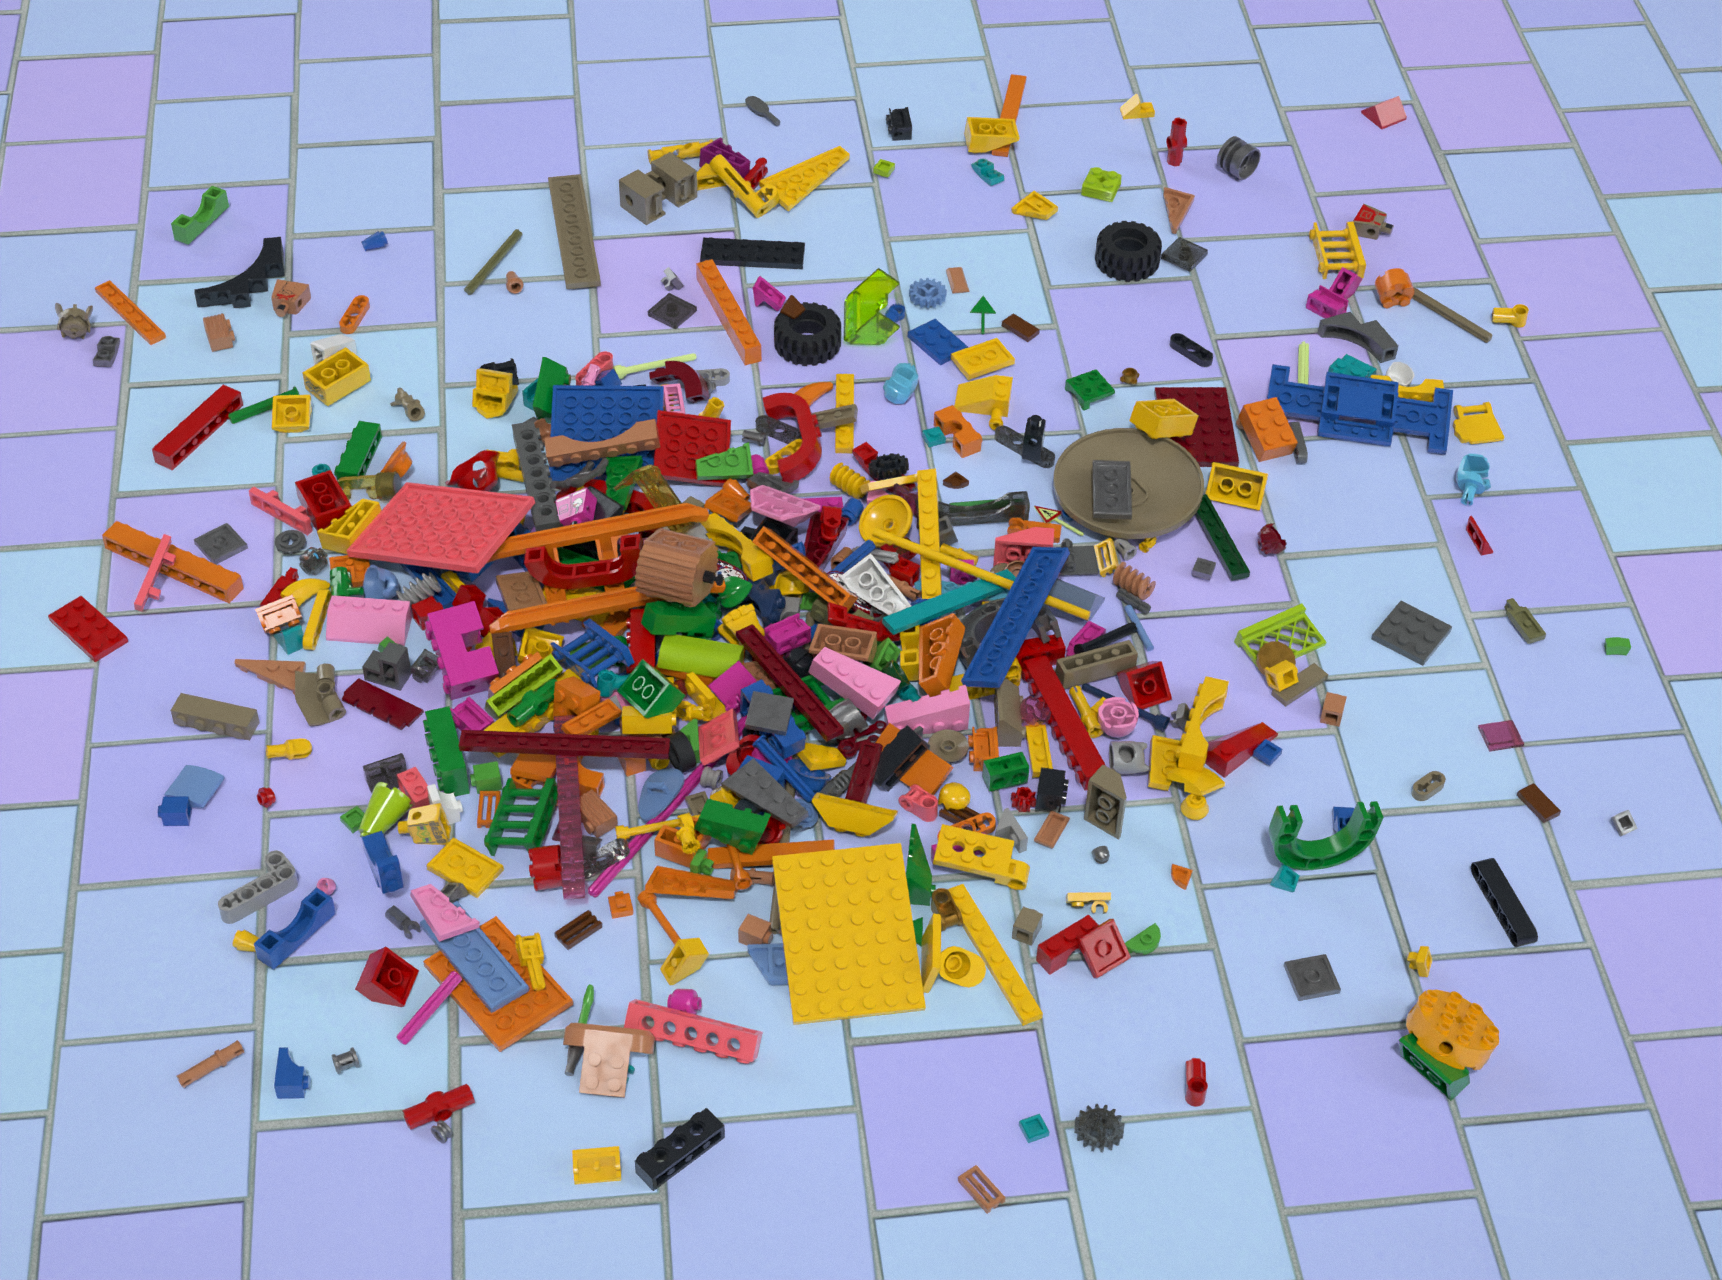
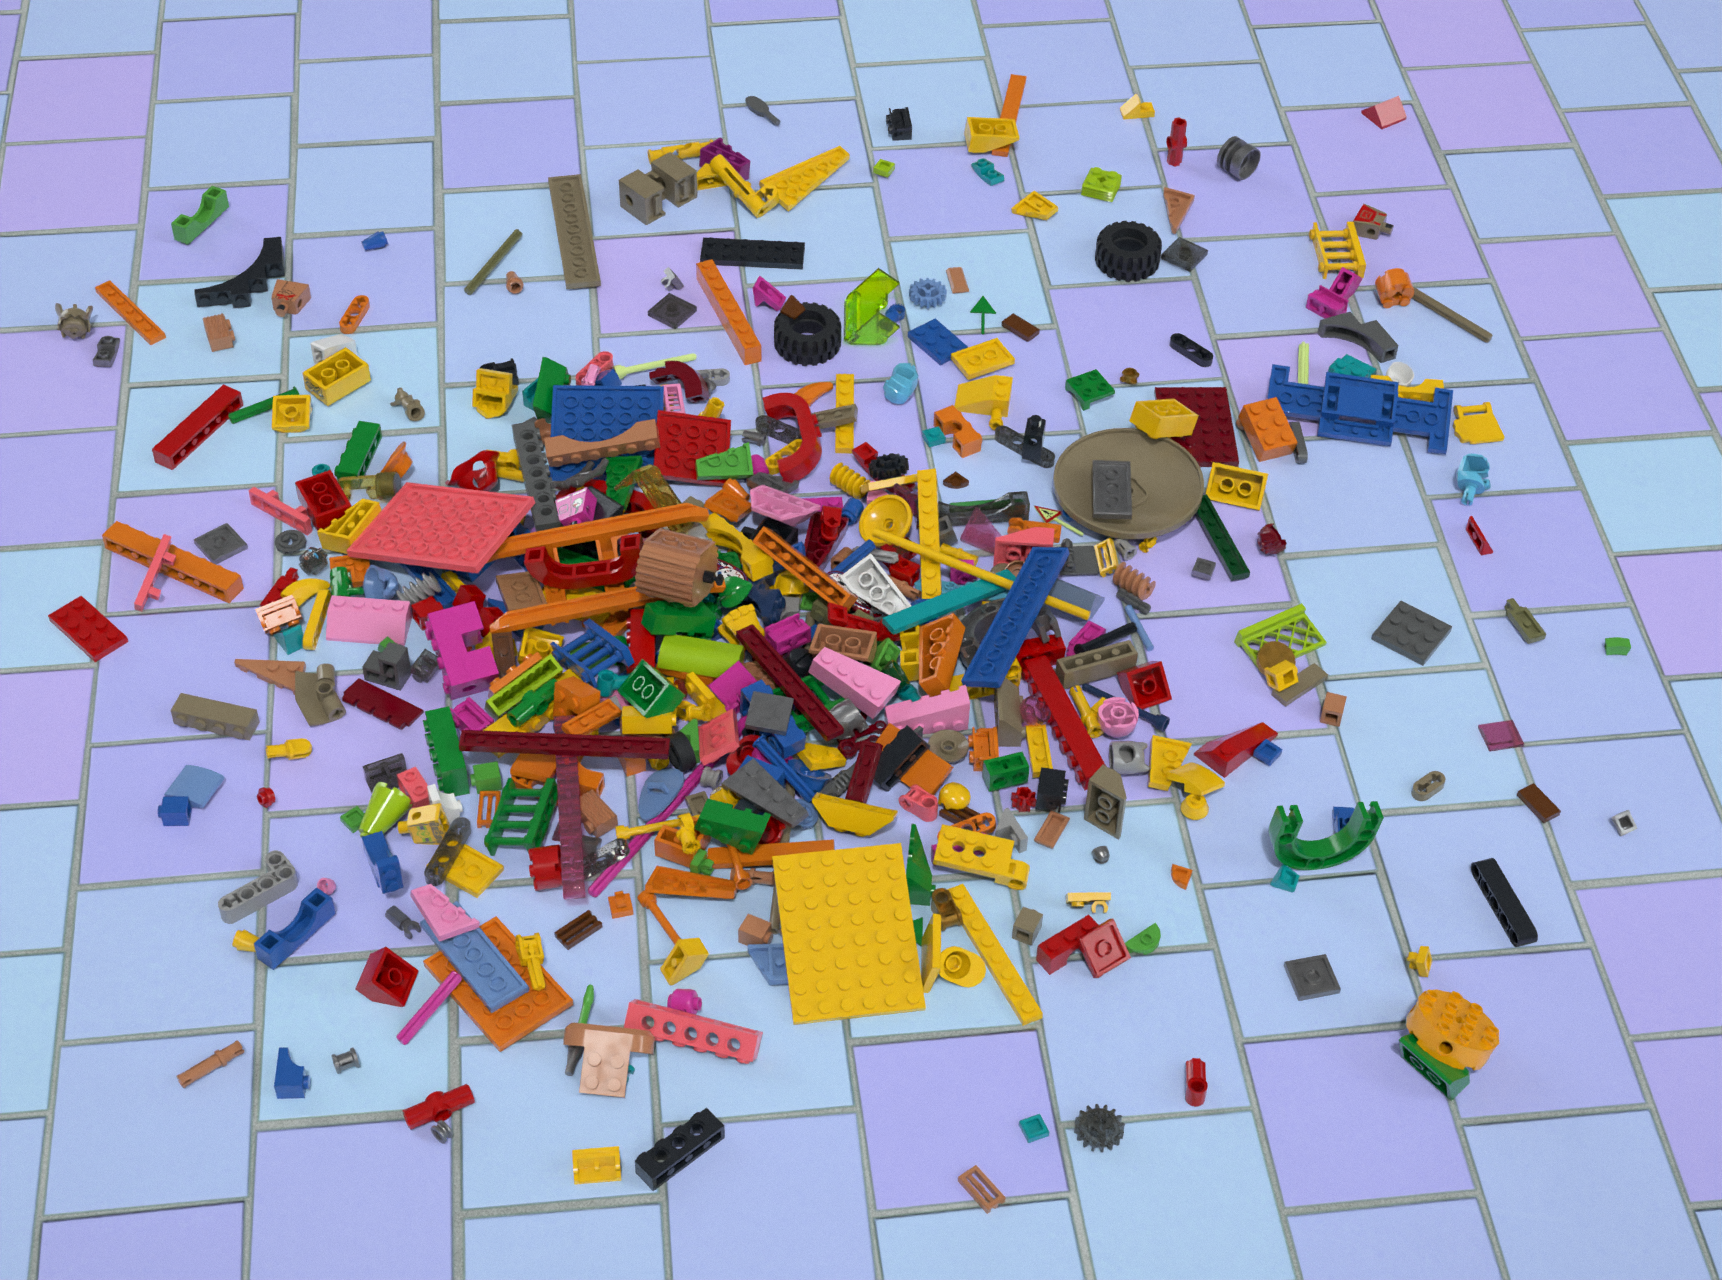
flat silver slope [441,882,469,900] -> none
red hinge [743,157,768,195] -> none
flat silver tile [1170,703,1191,731] -> none
yellow arch [1176,676,1229,772] -> none
yellow piece [1492,304,1529,328] -> none
none -> clear smoke beam [424,817,472,886]
none -> clear pink wing [960,507,1002,554]

